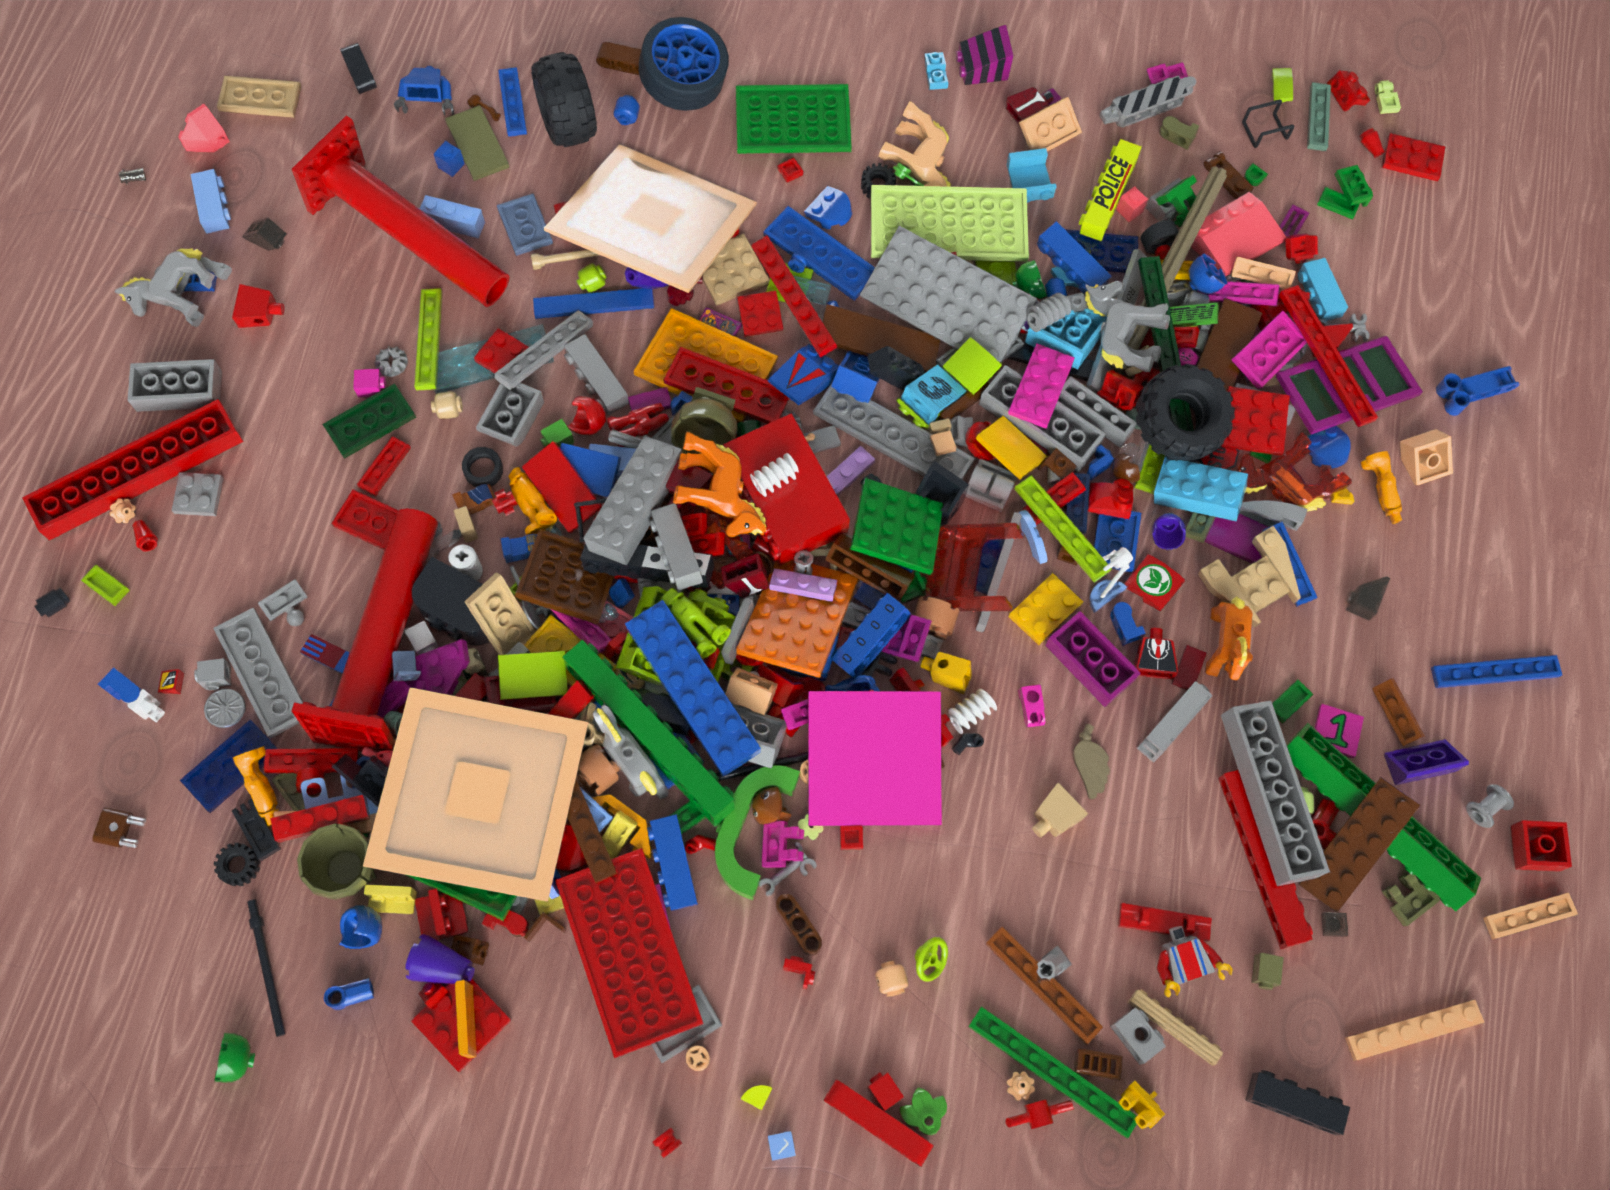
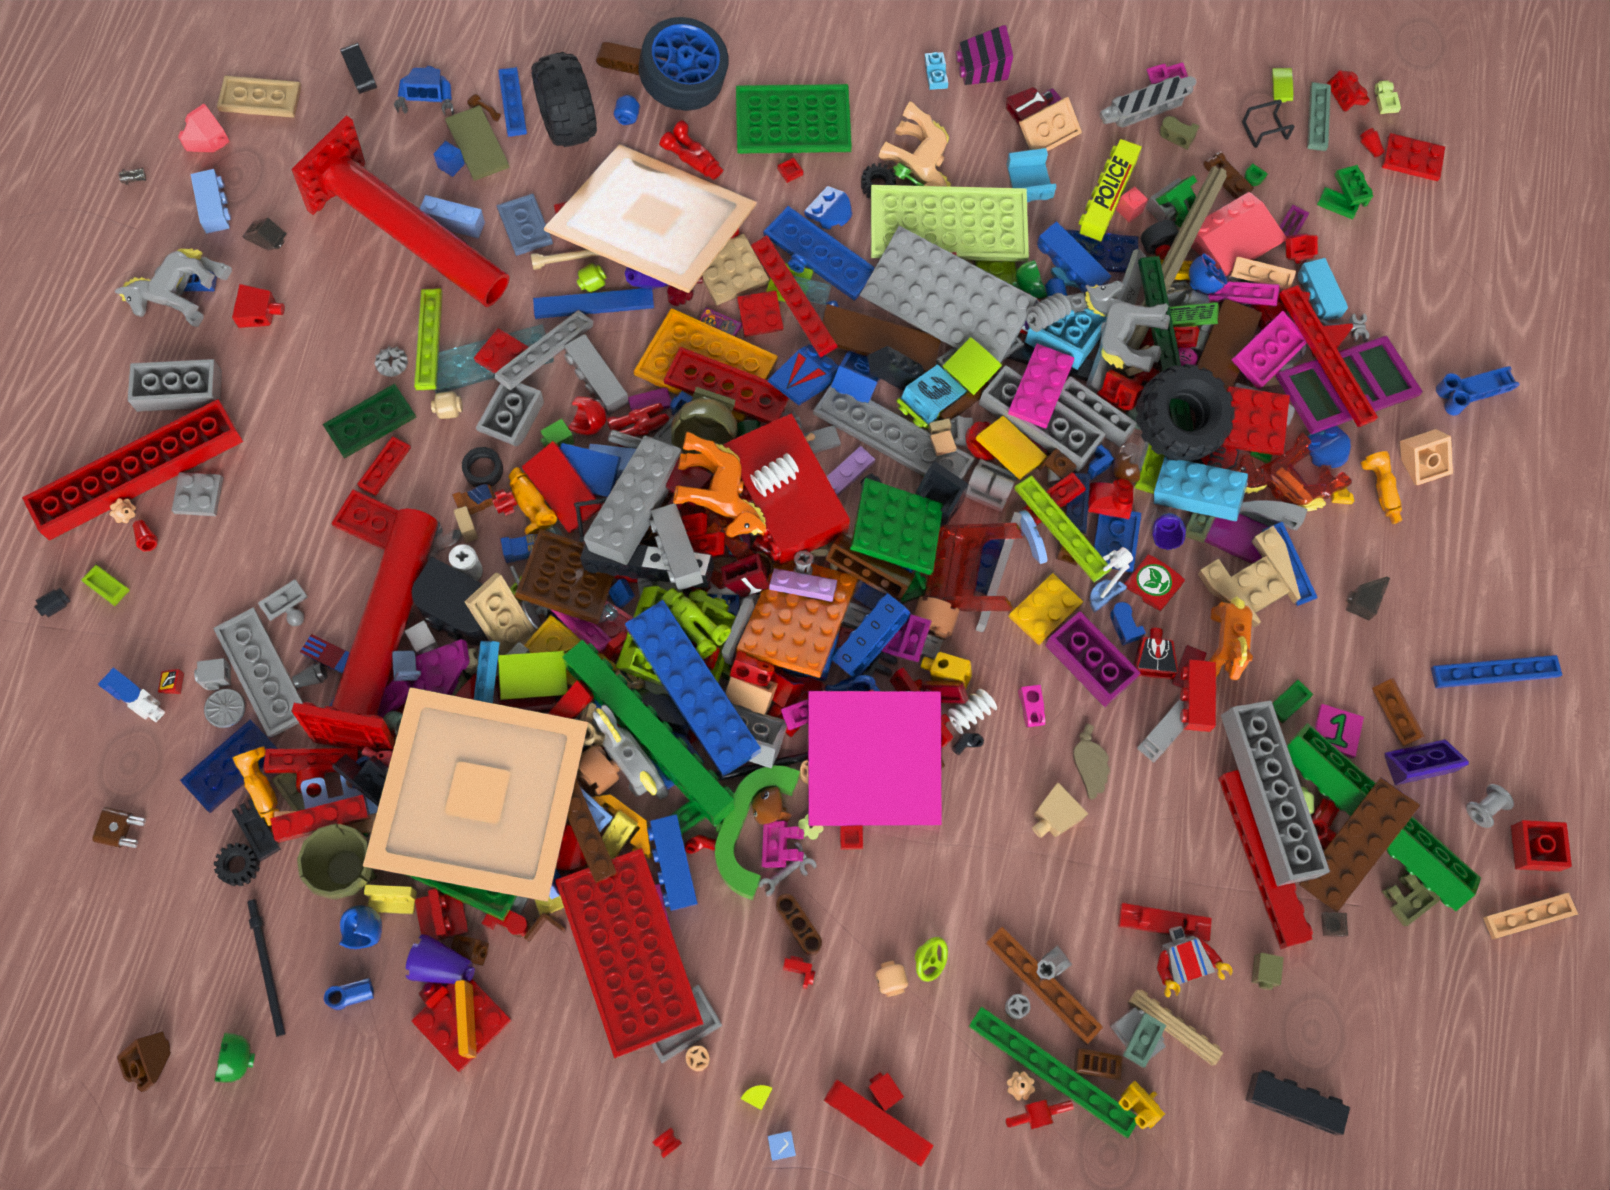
dark pink brick [353,369,386,397] -> none
bright green plate [900,1088,947,1135] -> none
light nougat plate [1345,1000,1484,1061] -> none
none -> reddish brown slope [117,1031,171,1092]
none -> dark grey cone [292,663,328,688]
none -> dark azure tile [474,641,500,703]
none -> red piece [659,120,724,180]
none -> red leg [729,650,775,686]
none -> dark red tile [921,681,968,704]
none -> light grey wheel [1005,994,1030,1019]
none -> sand green plate [1123,1013,1166,1068]
none -> red brick [1180,660,1216,732]

